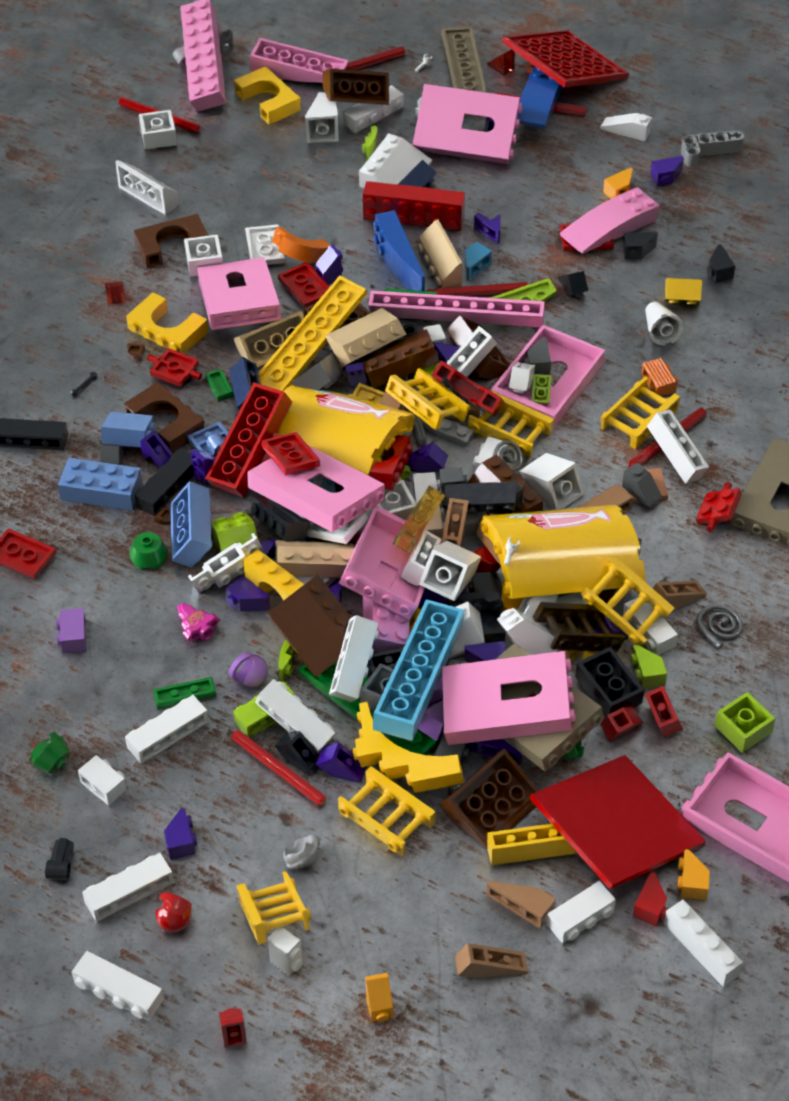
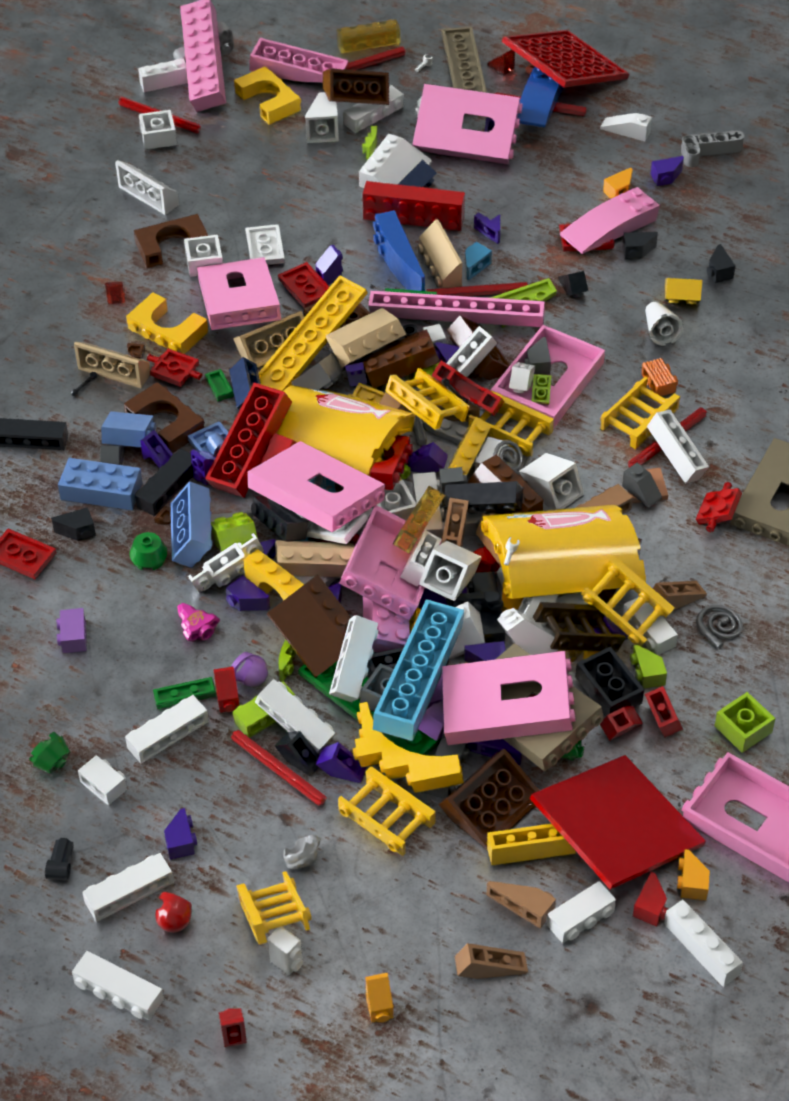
red plate [262,432,320,475] -> none
orange arch [272,226,330,263] -> none
none -> black slope [51,507,96,541]
none -> tan slope [74,342,150,388]
none -> white brick [138,59,188,92]
none -> red slope [213,666,239,713]
none -> clear yellow brick [337,19,400,53]
none -> yellow brick [447,417,492,475]

